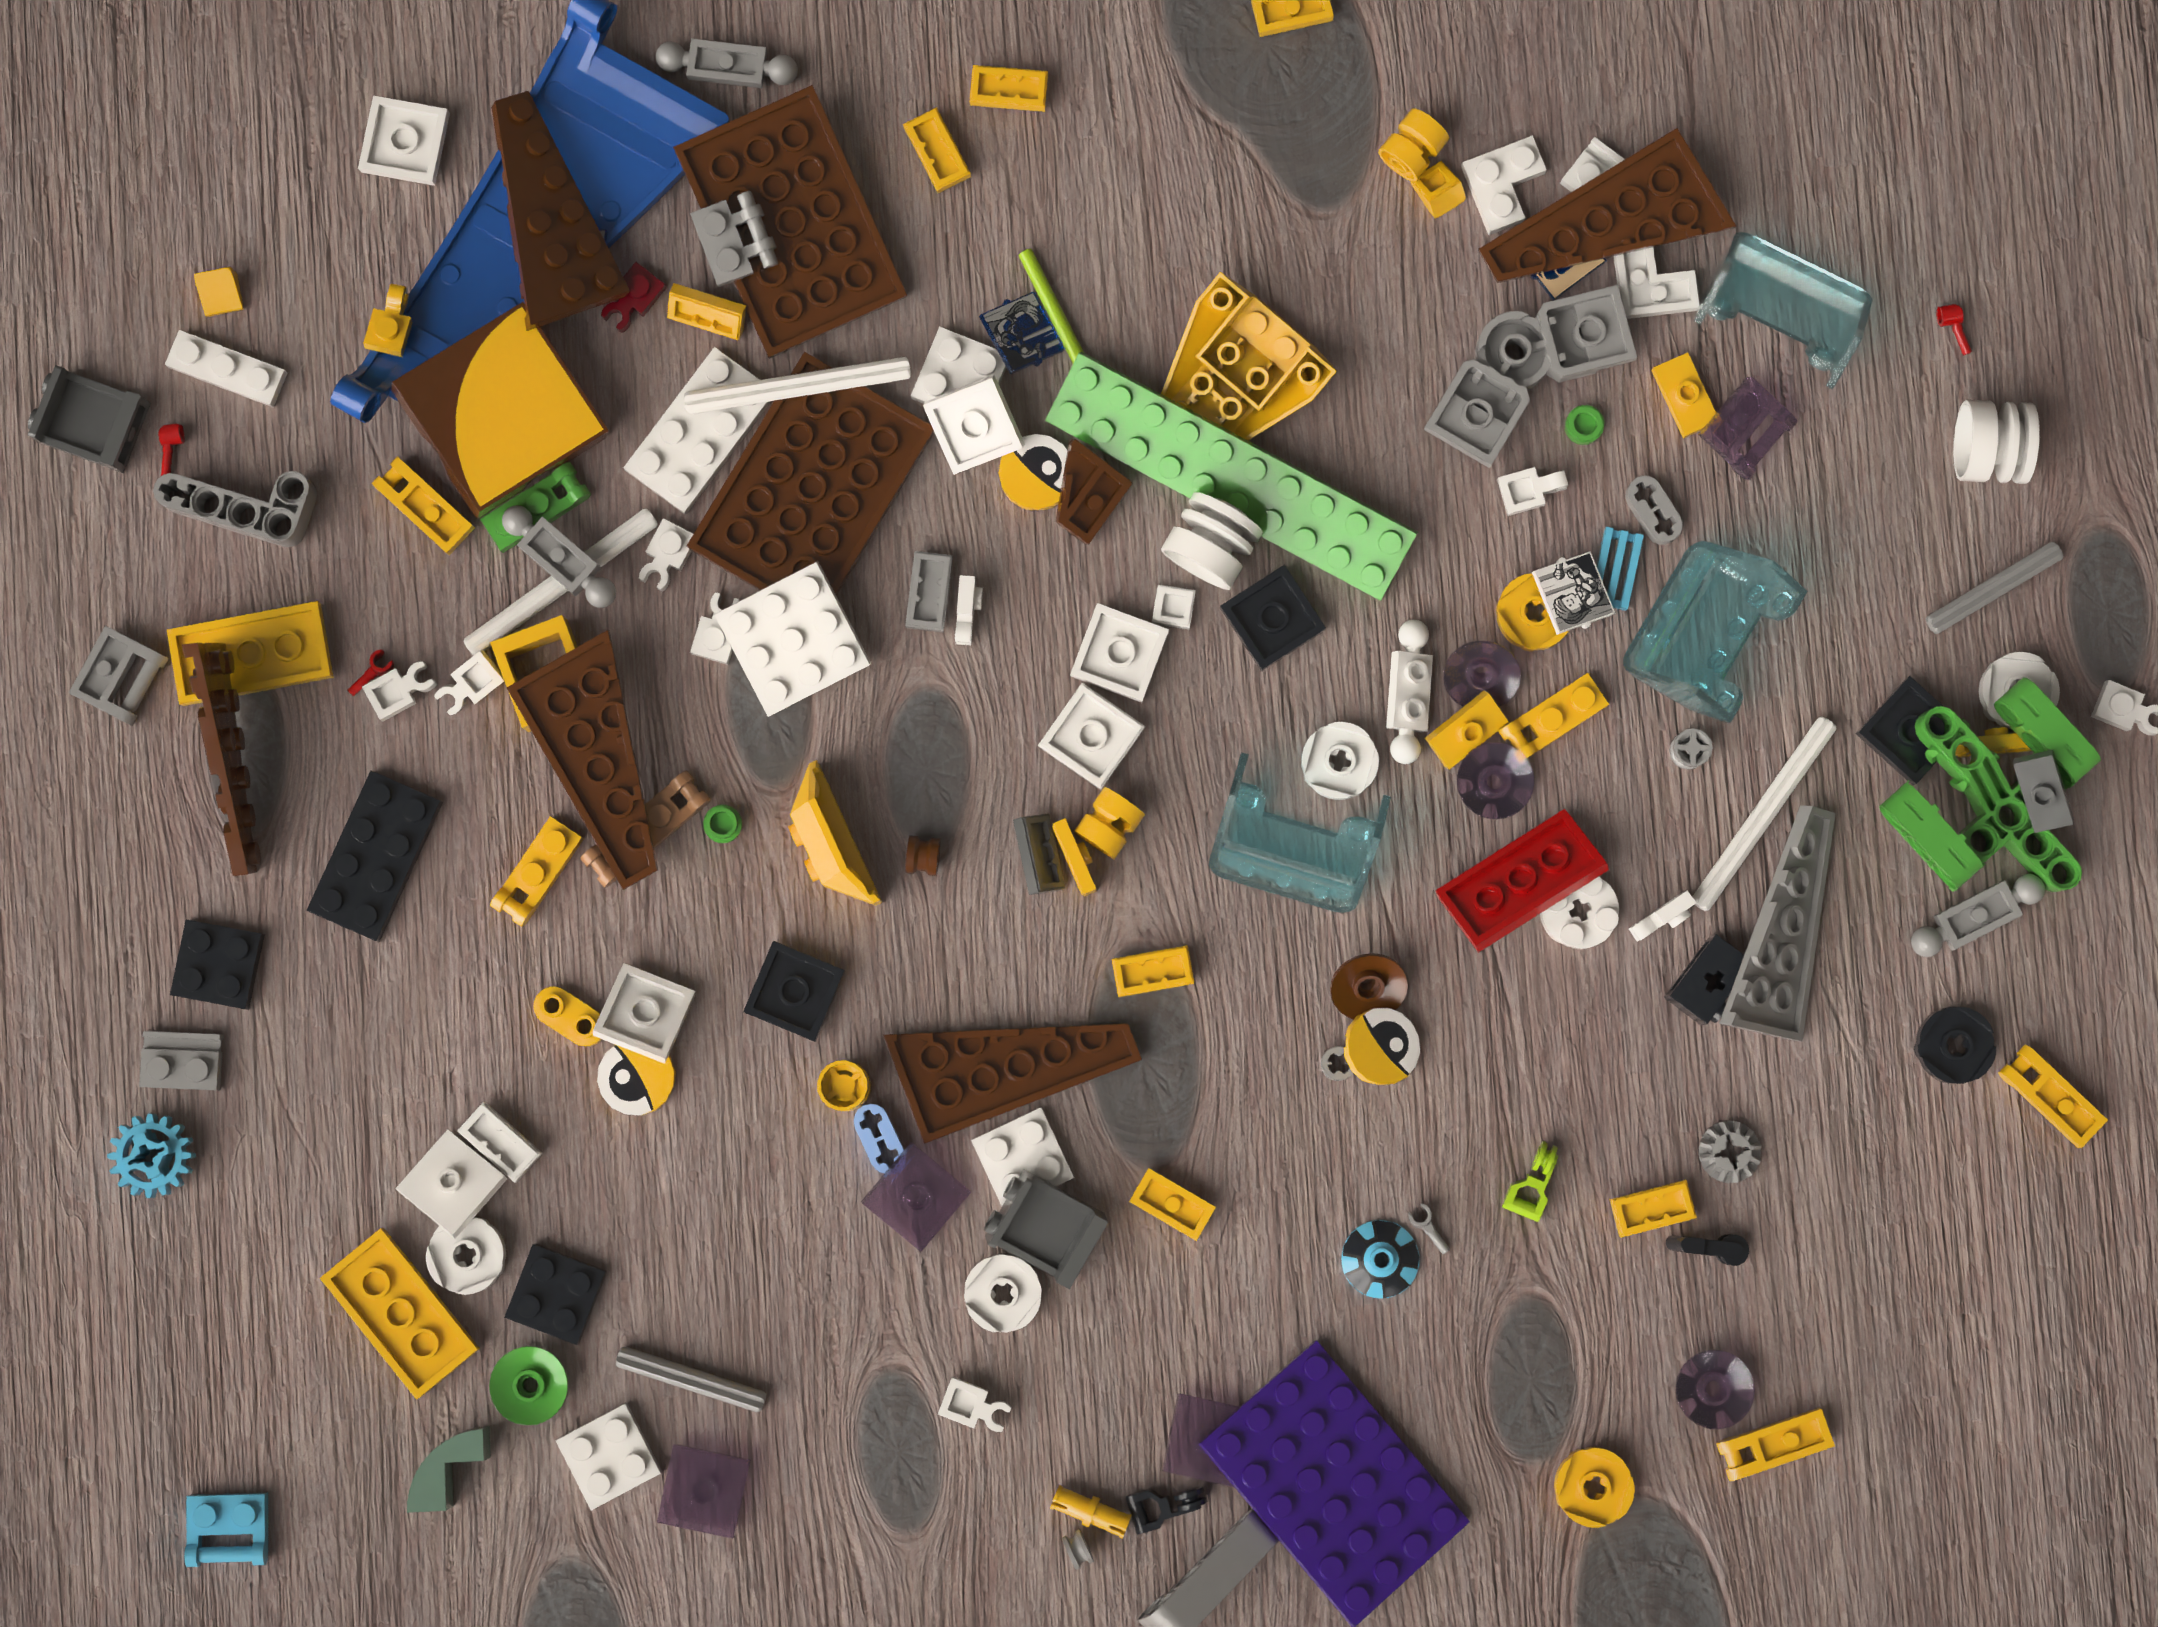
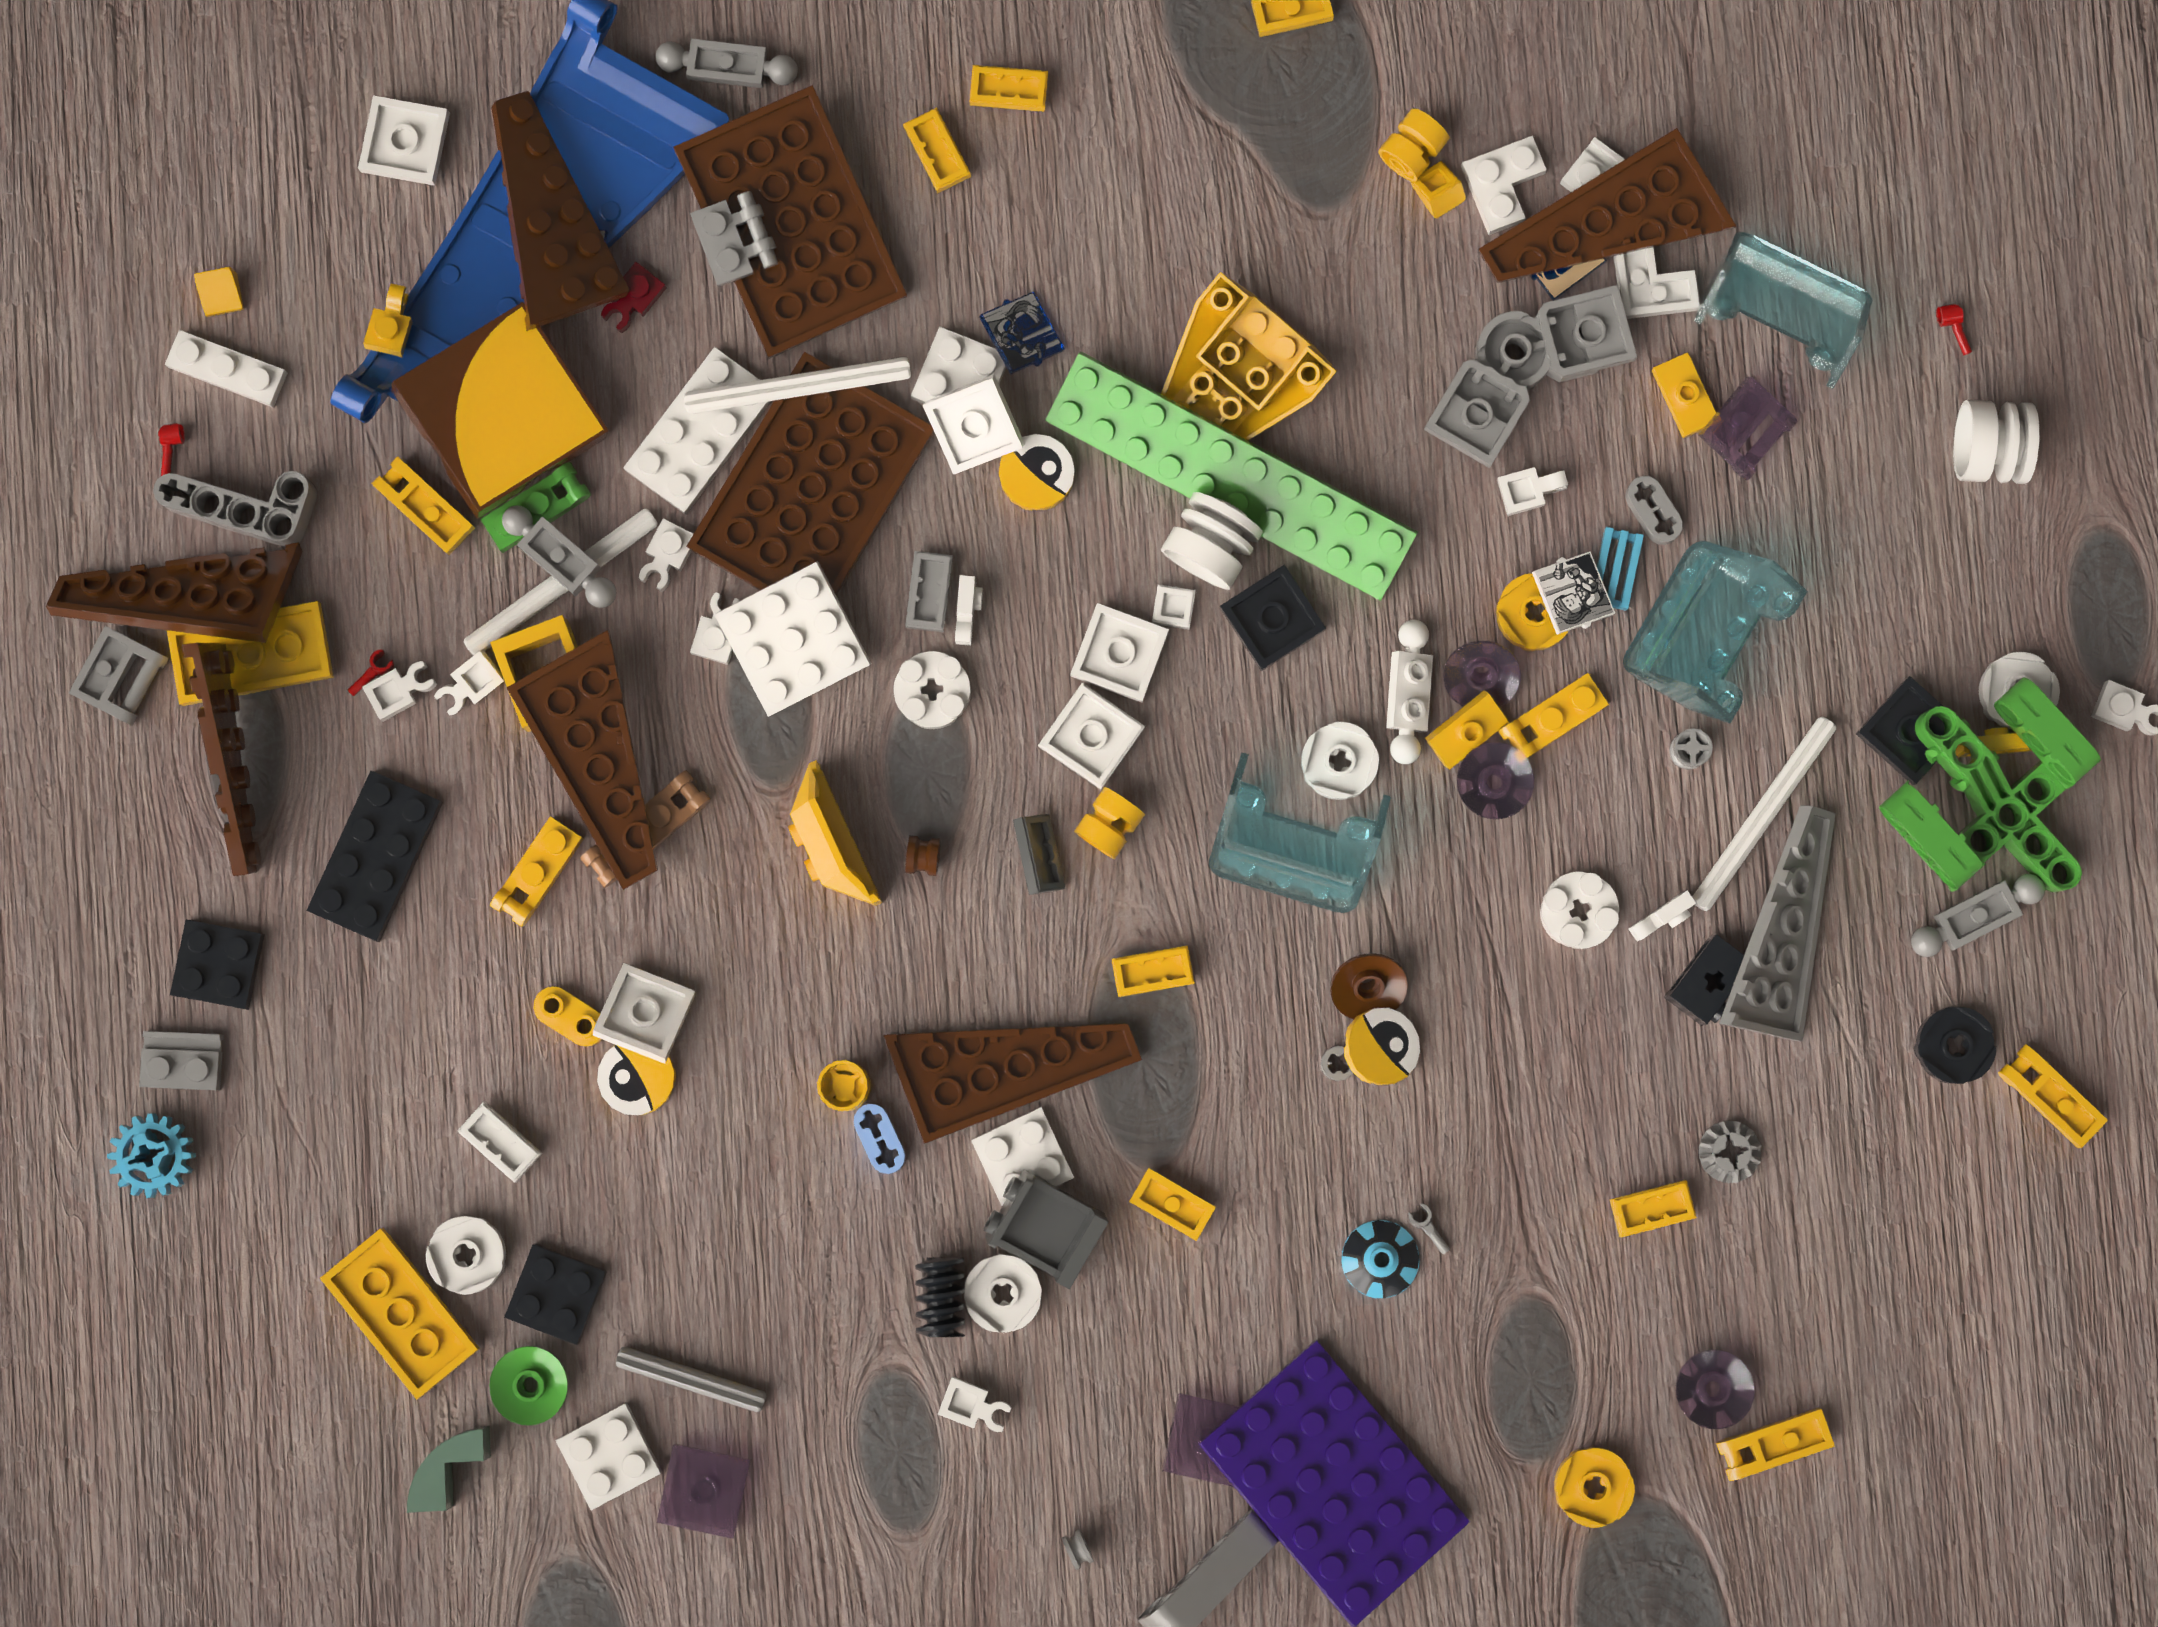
dark grey panel [28,365,151,473] -> none
medium azure plate [184,1493,269,1567] -> none
white plate [395,1129,507,1239] -> none
yellow plate [667,283,746,340] -> none
bright green plate [703,805,742,843] -> none
black plate [743,941,845,1042] -> none
clear purple plate [861,1142,971,1252] -> none
lime bar [1018,248,1084,363] -> none
yellow pin [1050,1485,1132,1539] -> none
yellow plate [1052,818,1097,897] -> none
reddish brown wing [1055,439,1133,545] -> none
black piece [1125,1486,1208,1535] -> none
red plate [1435,809,1609,953] -> none
lime piece [1502,1141,1558,1222] -> none
bright green tile [1565,405,1604,445] -> none
black piece [1666,1234,1749,1266] -> none
light grey axle [1926,542,2064,634] -> none
plate [2013,750,2074,833] -> none
none -> reddish brown wing [46,542,303,643]
none -> white plate [894,651,971,729]
none -> black piece [915,1257,965,1337]

